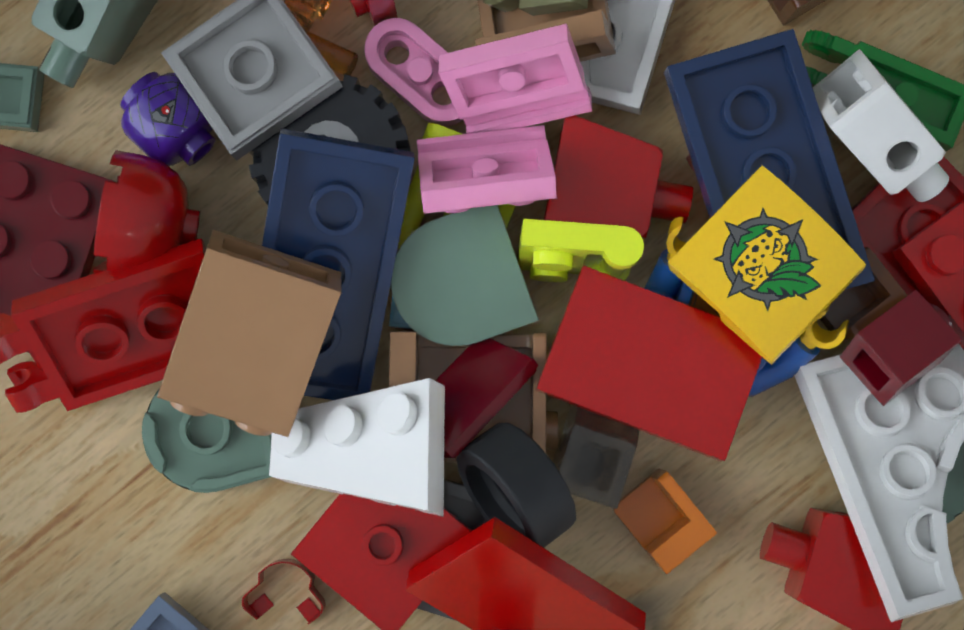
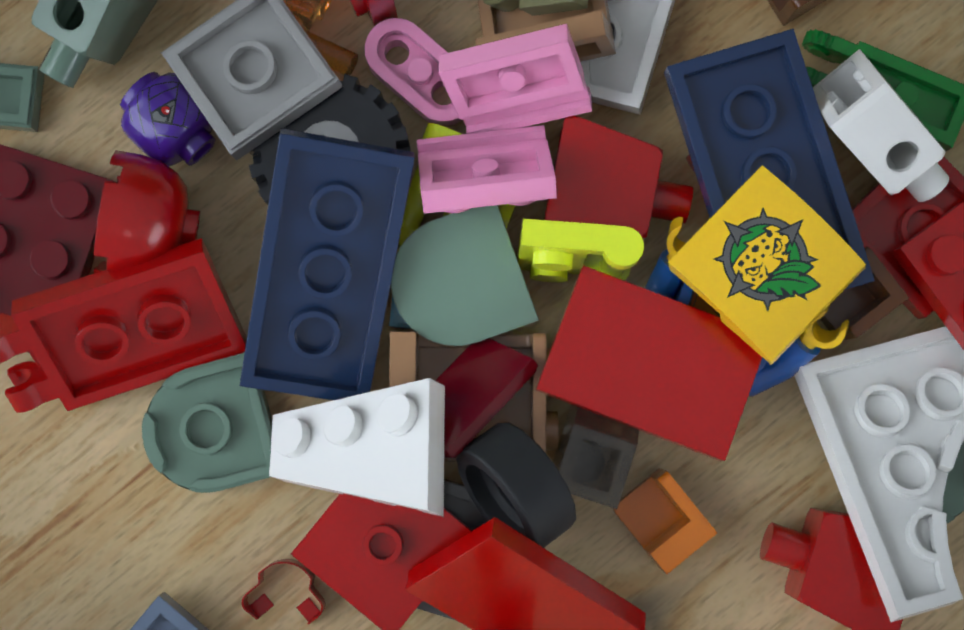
medium nougat panel [157,230,341,437] -> none
dark red brick [840,290,963,406] -> none

